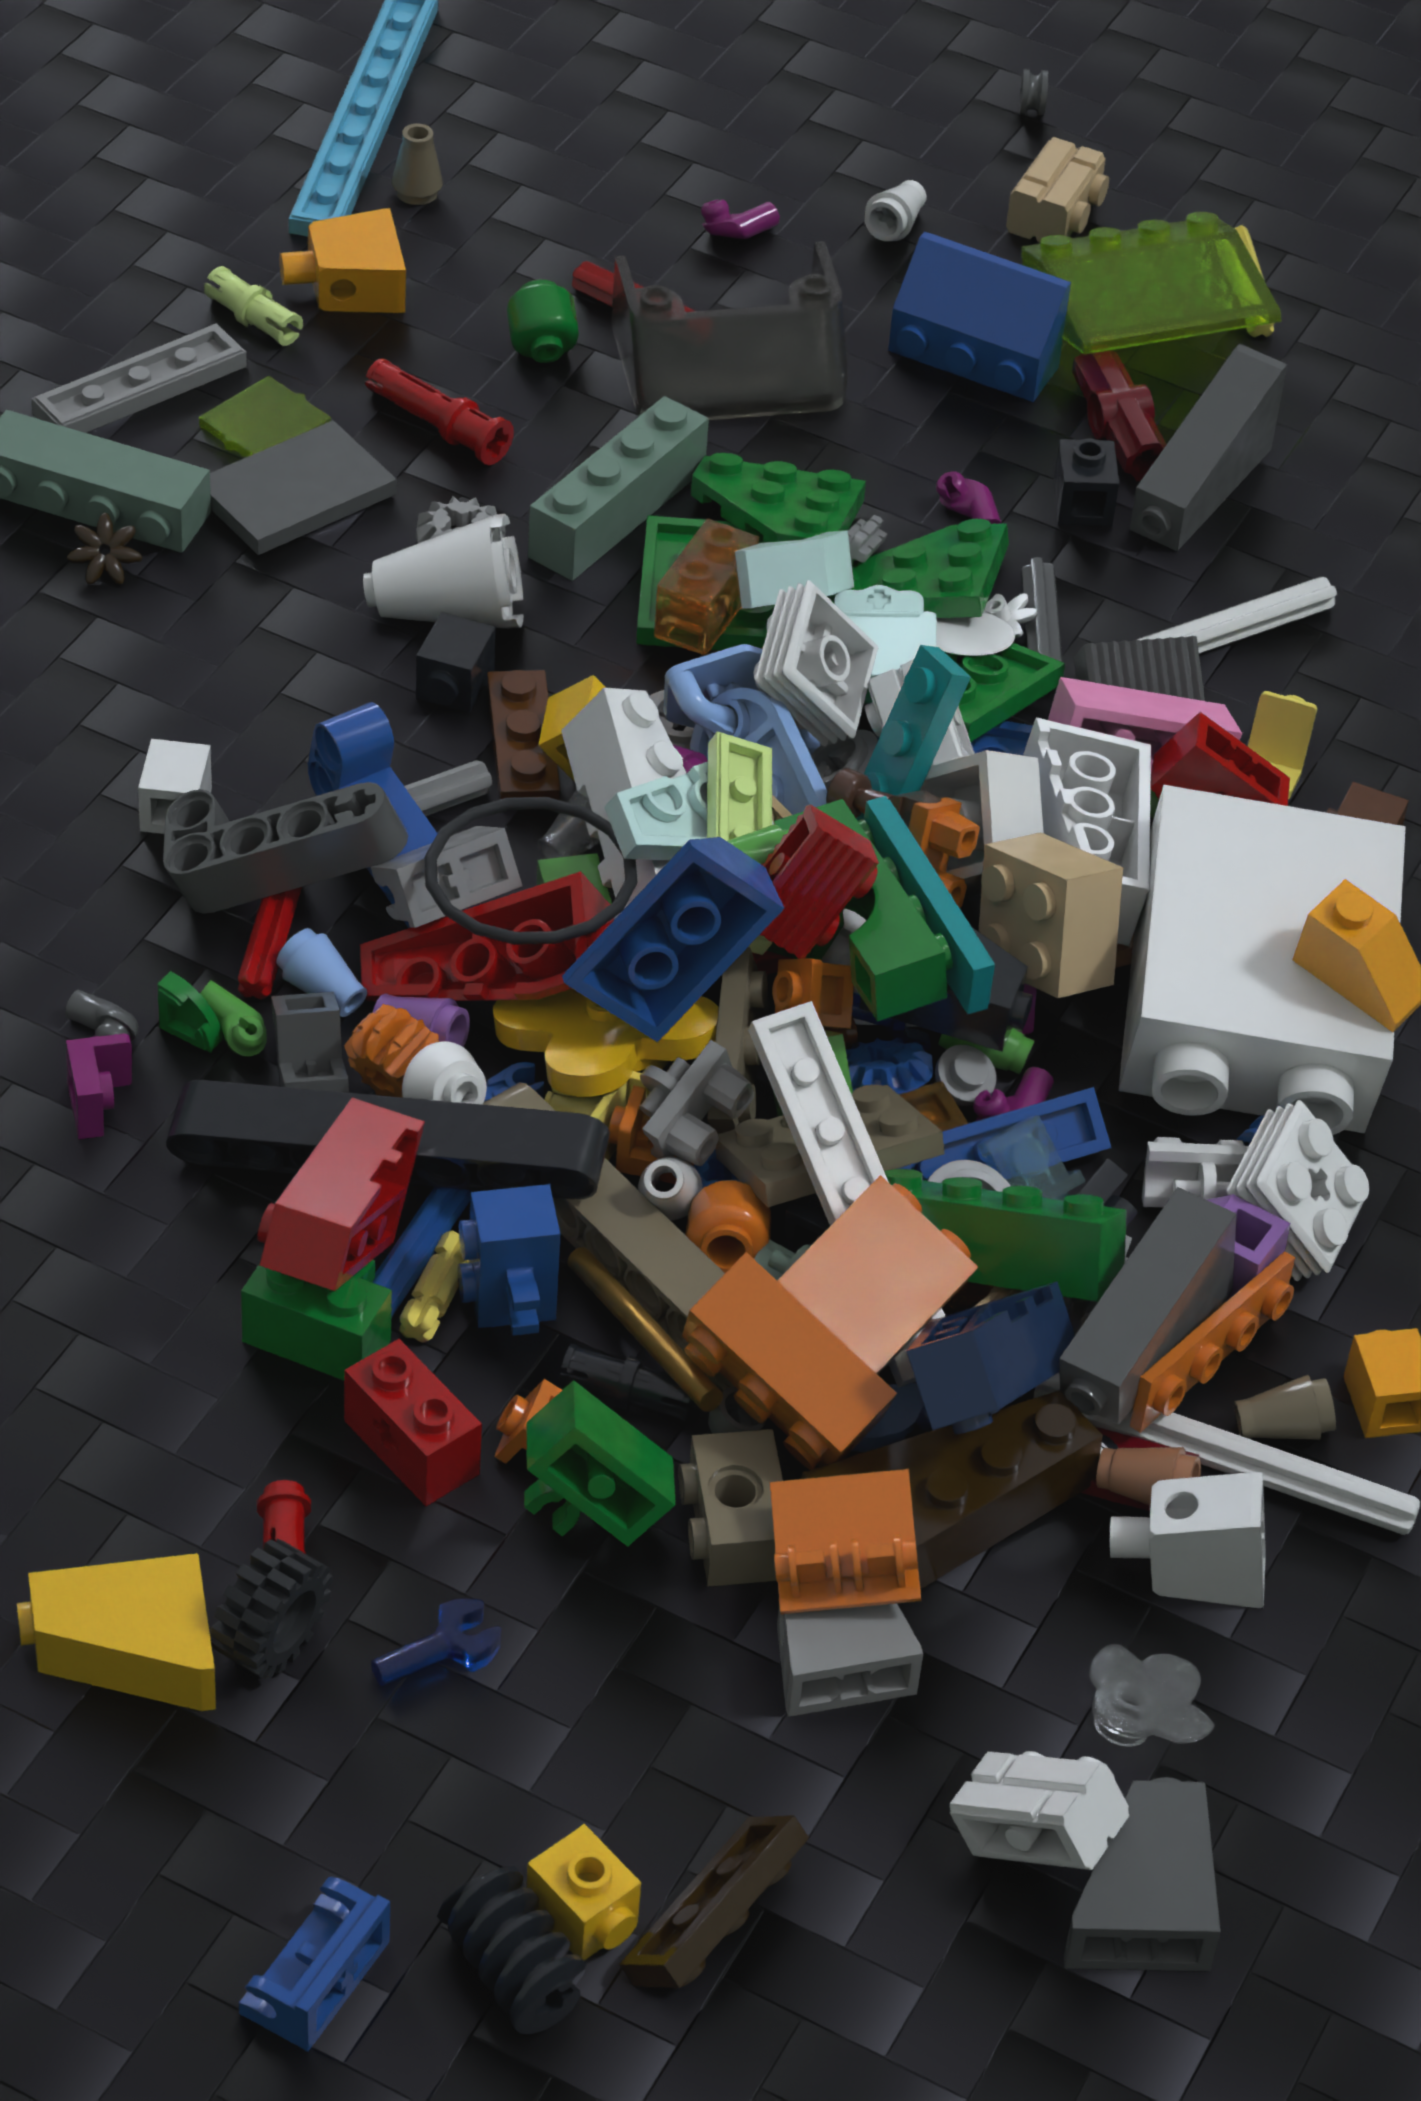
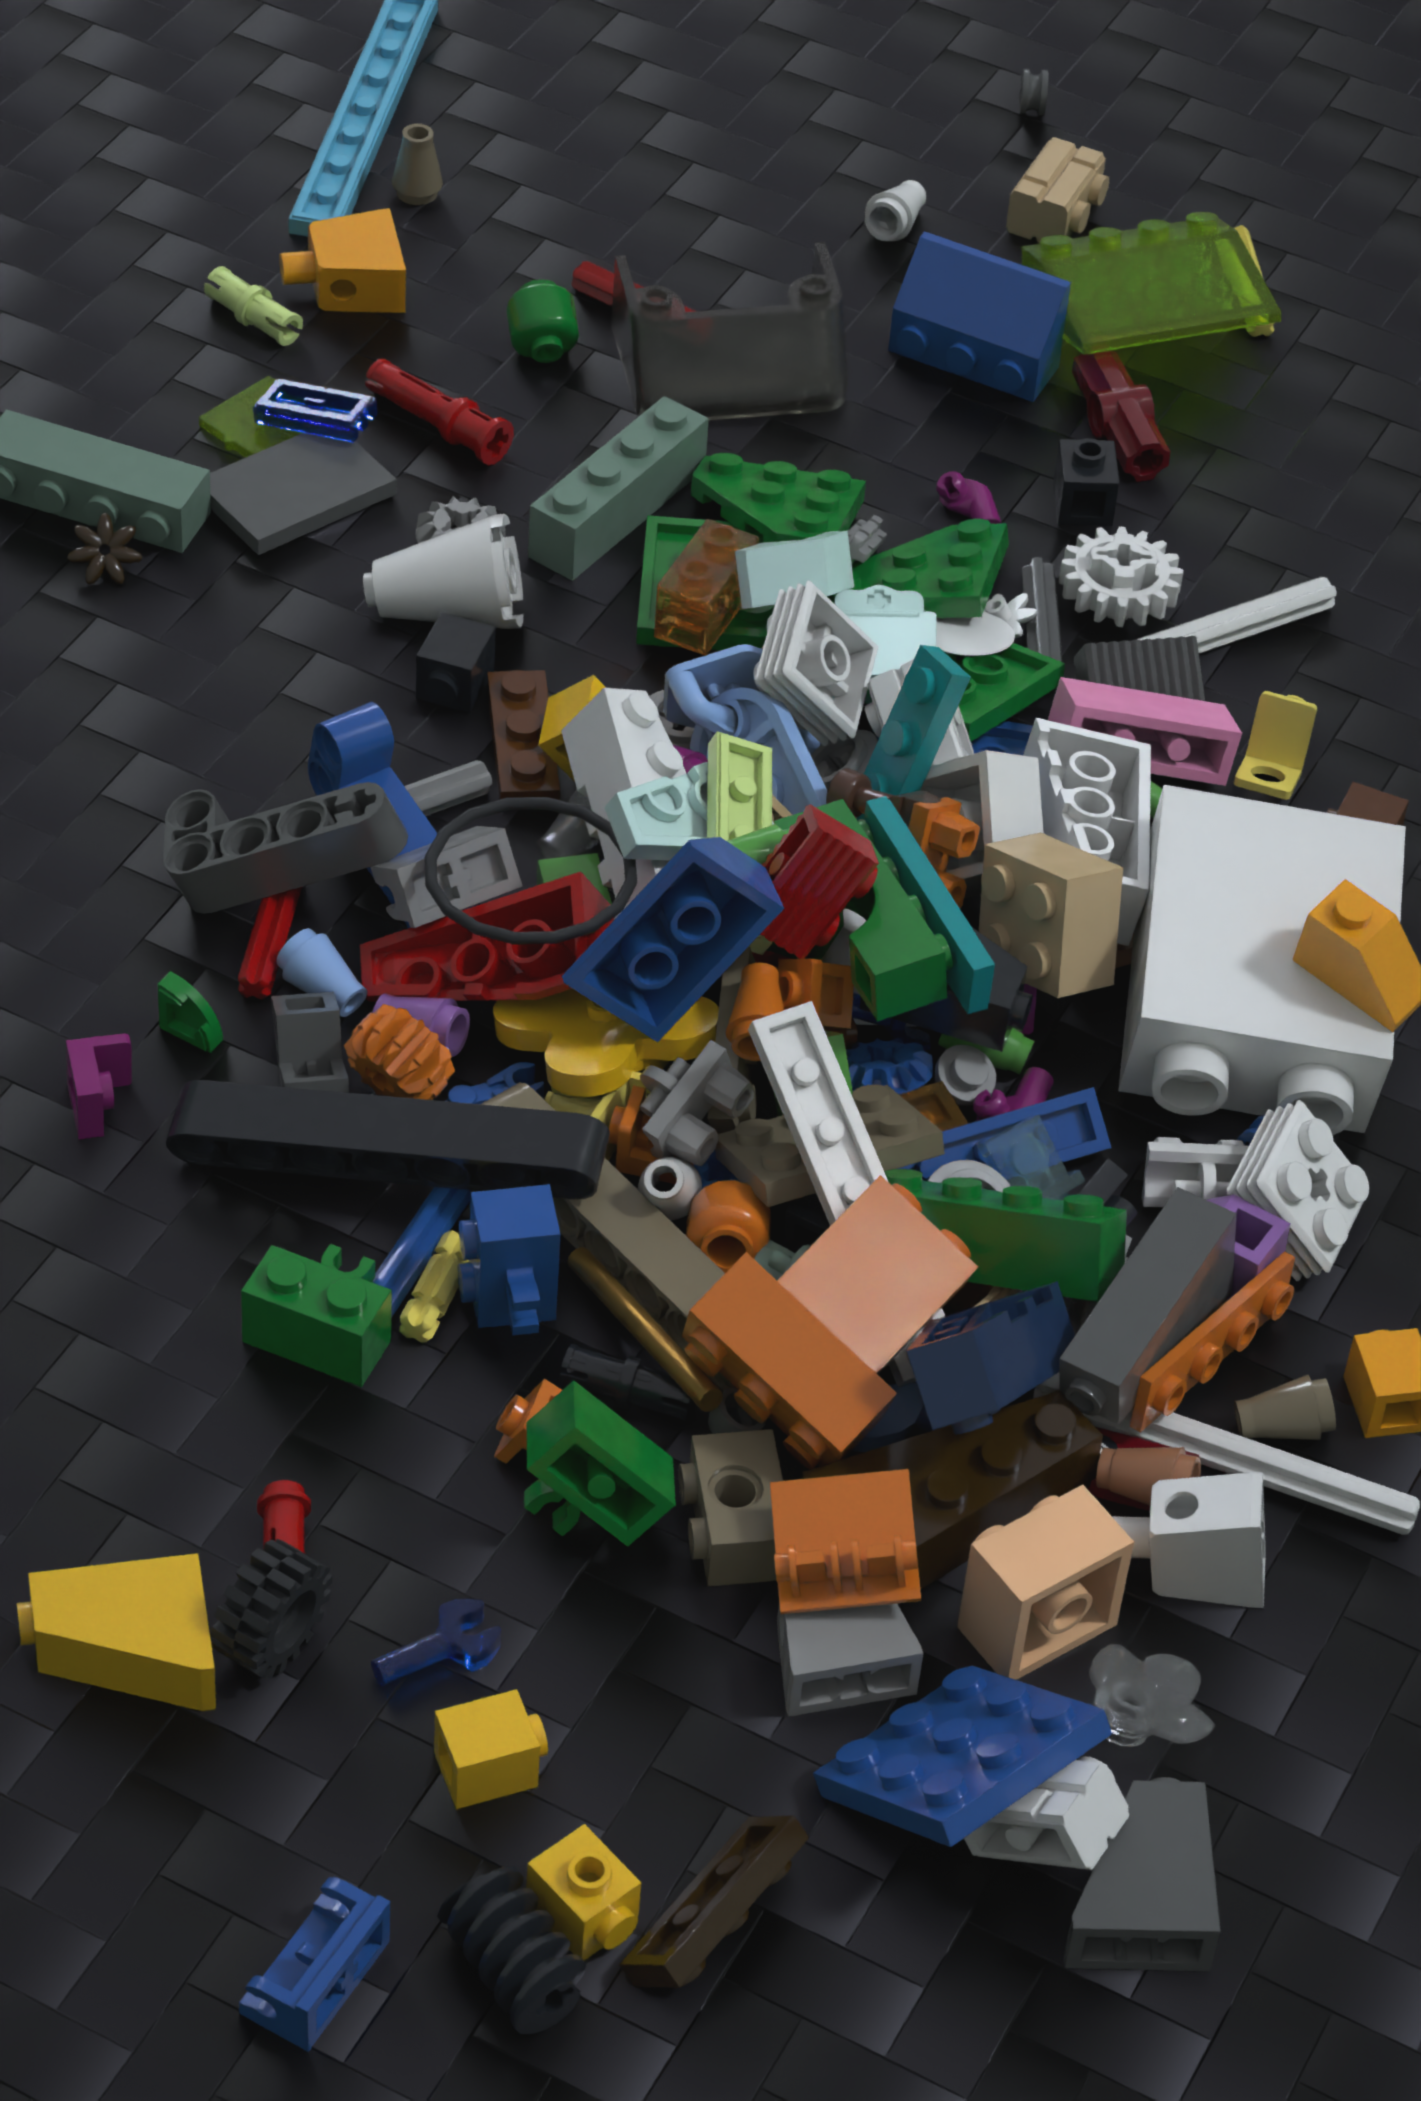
light grey tile [32,323,247,433] -> none
dark grey arm [65,990,139,1041] -> none
white brick [138,739,212,834] -> none
bright green arm [200,980,267,1057] -> none
red wedge [257,1098,425,1291] -> none
red brick [344,1339,482,1506] -> none
white cone [402,1041,487,1105] -> none
magenta arm [701,199,780,240] -> none
dark grey slope [1129,344,1288,551] -> none
red brick [1150,712,1290,806] -> none
none -> clear blue tile [253,378,377,443]
none -> yellow brick [434,1689,548,1809]
none -> orange cone [726,963,784,1061]
none -> blue plate [813,1665,1112,1847]
none -> light nougat brick [957,1485,1134,1680]
none -> white gear [1059,527,1183,627]

